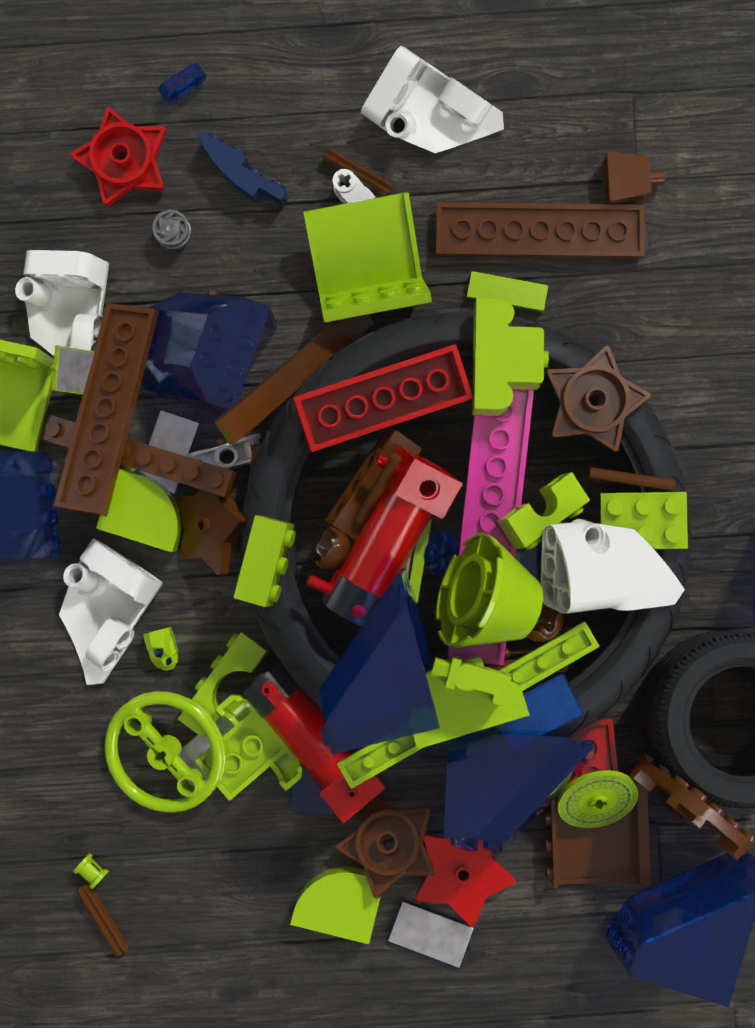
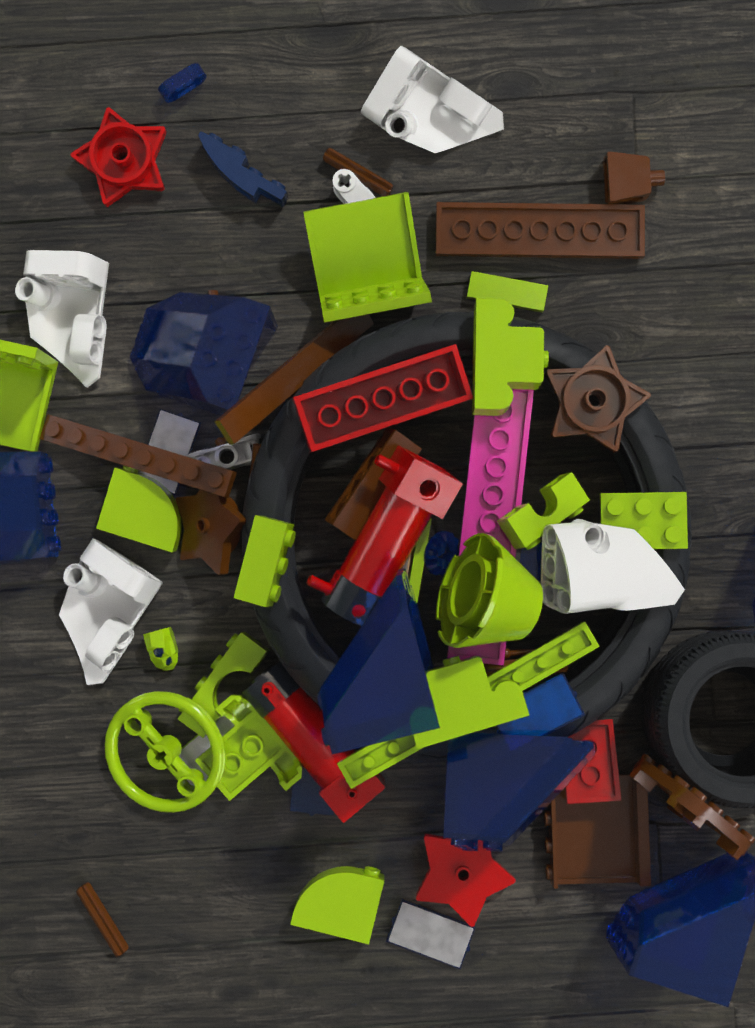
flat silver piece [51,345,94,395] -> none
reddish brown plate [54,303,159,517] -> none
lime bush [73,853,109,889] -> none
flat silver wheel [152,209,192,251] -> none
reddish brown hair [314,525,351,571] -> none
reddish brown plate [336,796,435,899] -> none
reddish brown bar [355,453,402,525] -> none
lime hips [431,656,512,706] -> none
reddish brown hair [526,603,564,643] -> none
lime piece [557,770,638,828] -> none
reddish brown bar [589,467,676,491] -> none

